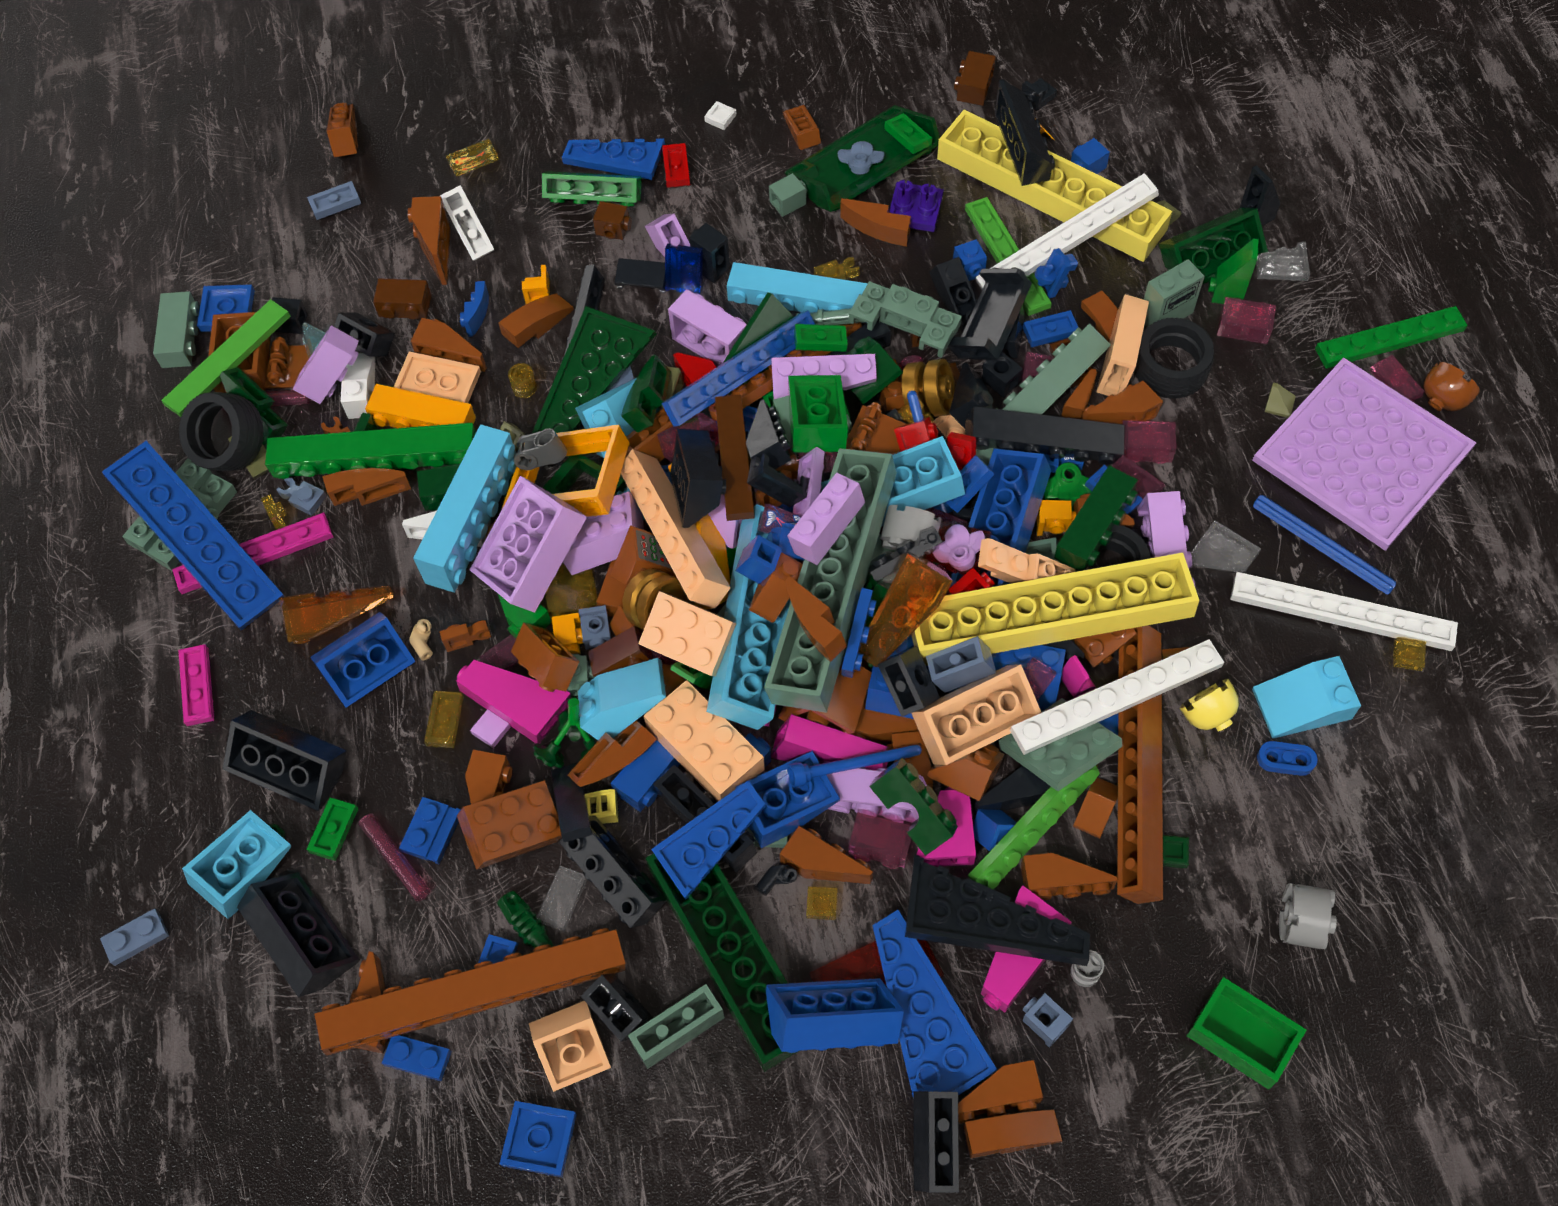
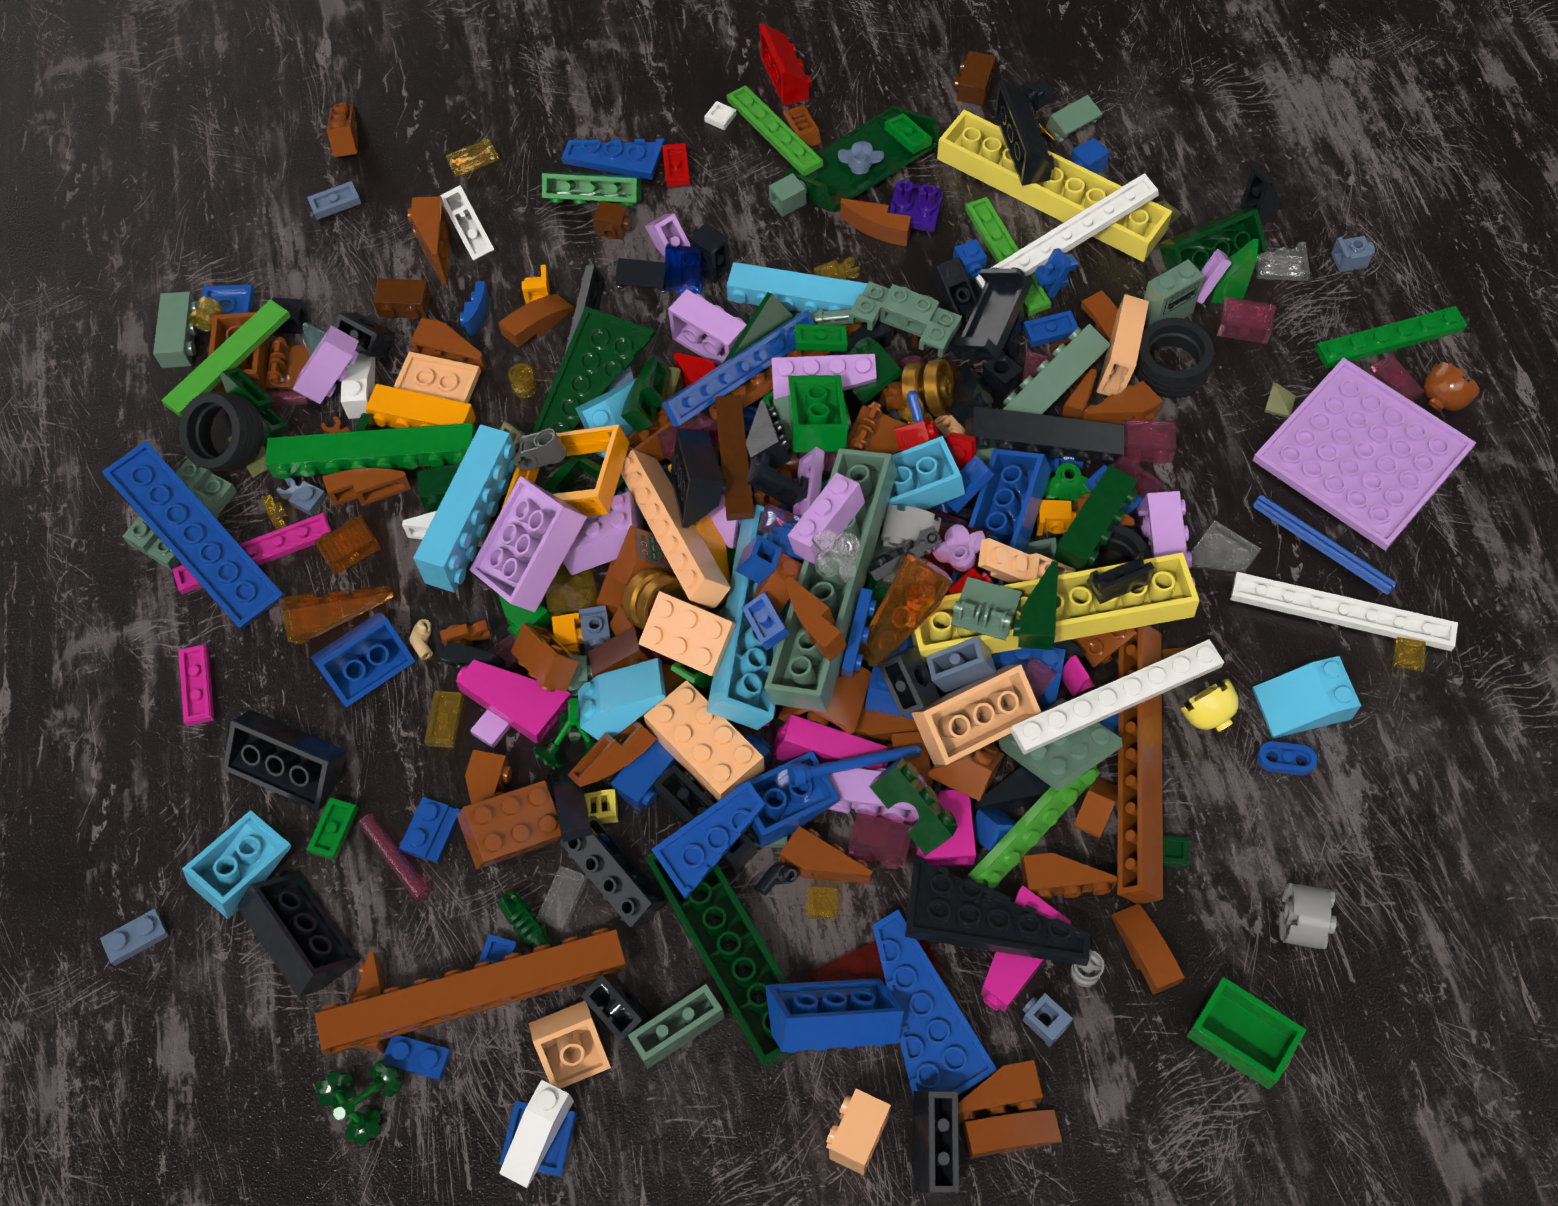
none -> clear yellow wheel [189,296,223,331]
none -> clear orange brick [314,516,381,576]
none -> dark green plant [316,1060,402,1146]
none -> black slope [441,641,506,668]
none -> white slope [499,1080,574,1189]
none -> bright green tile [727,85,823,176]
none -> blue plate [742,591,790,650]
none -> red slope [759,24,812,106]
none -> clear plate [812,529,860,582]
none -> light nougat brick [826,1089,891,1175]
none -> sand green hinge [951,577,1022,641]
none -> dark green slope [1013,561,1058,650]
none -> sand green hinge [1045,95,1103,143]
none -> black hinge [1087,552,1155,604]
none -> dark orange slope [1111,904,1185,995]
none -> lavender tile [1197,249,1232,304]
none -> sand blue brick [1331,236,1375,272]

